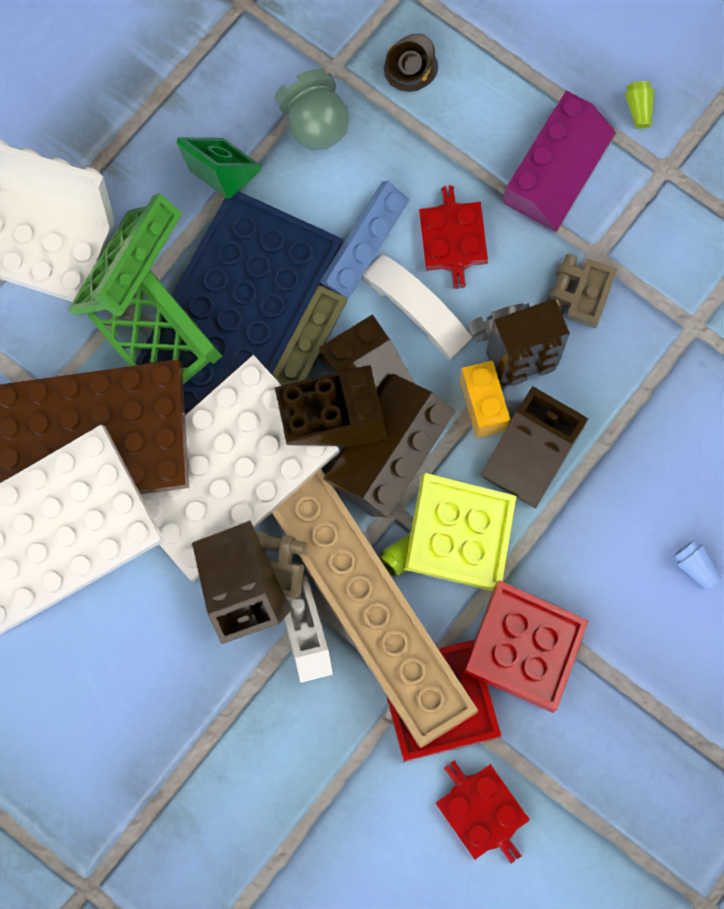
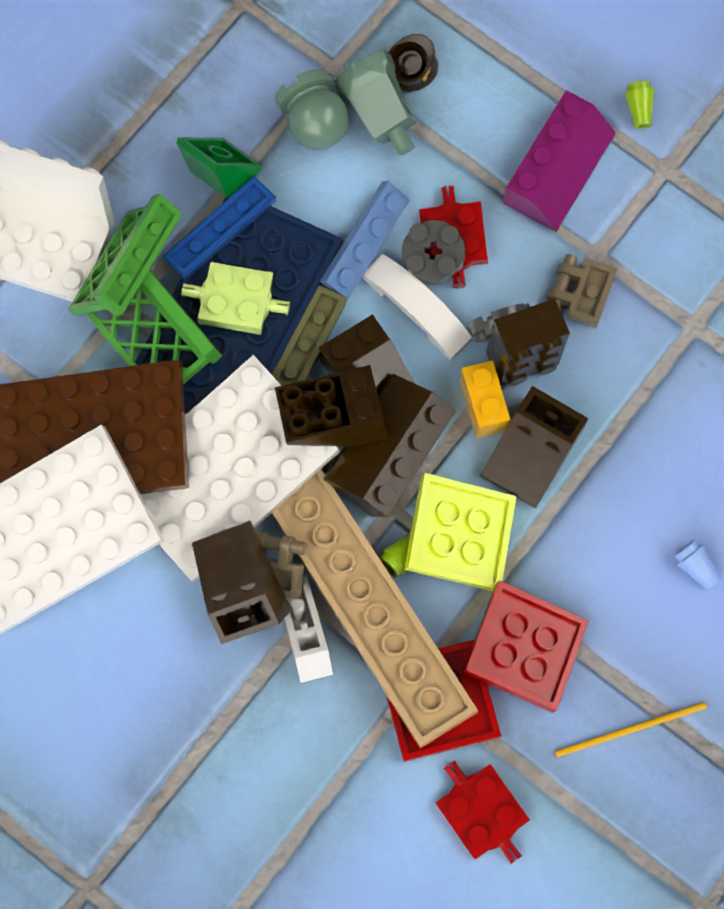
none -> blue tile [162,176,276,281]
none -> yellowish green plate [181,262,290,335]
none -> sand green piece [335,50,417,156]
none -> dark grey plate [402,220,466,285]
none -> yellow piece [555,702,707,757]

